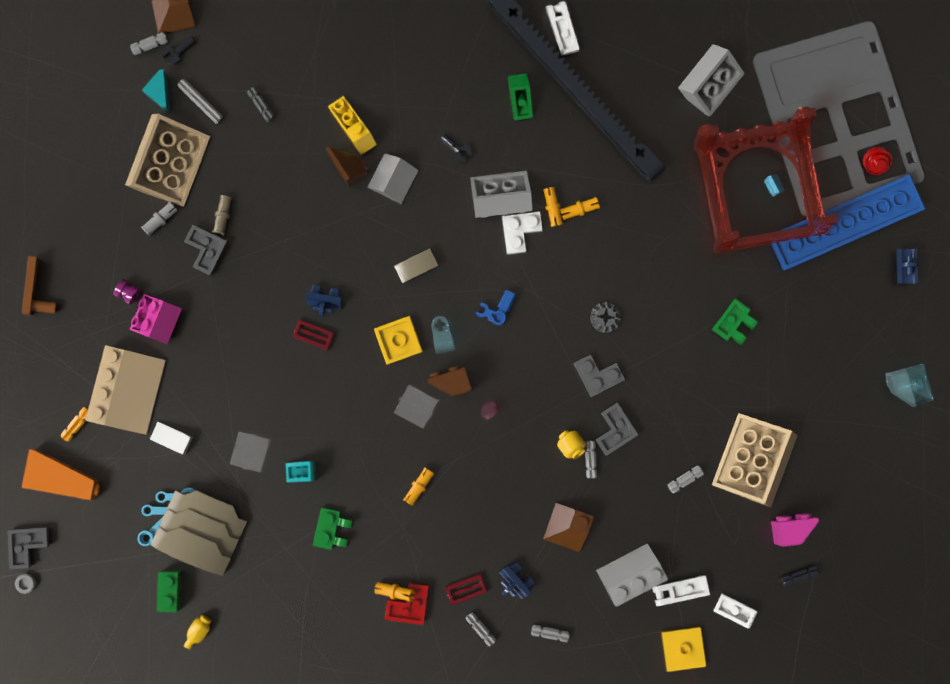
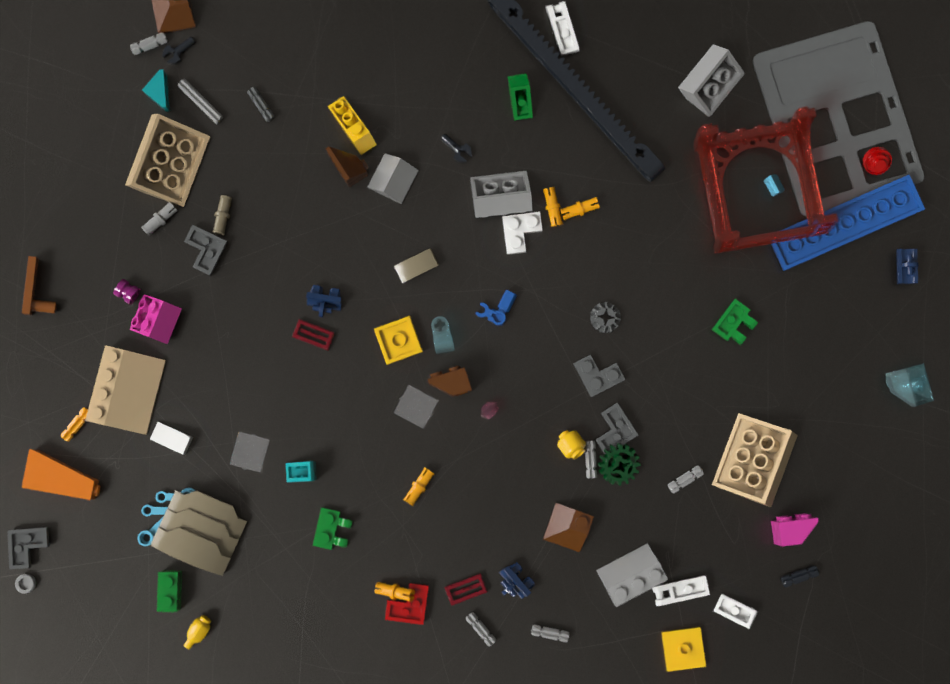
none -> dark green gear [598,443,641,486]

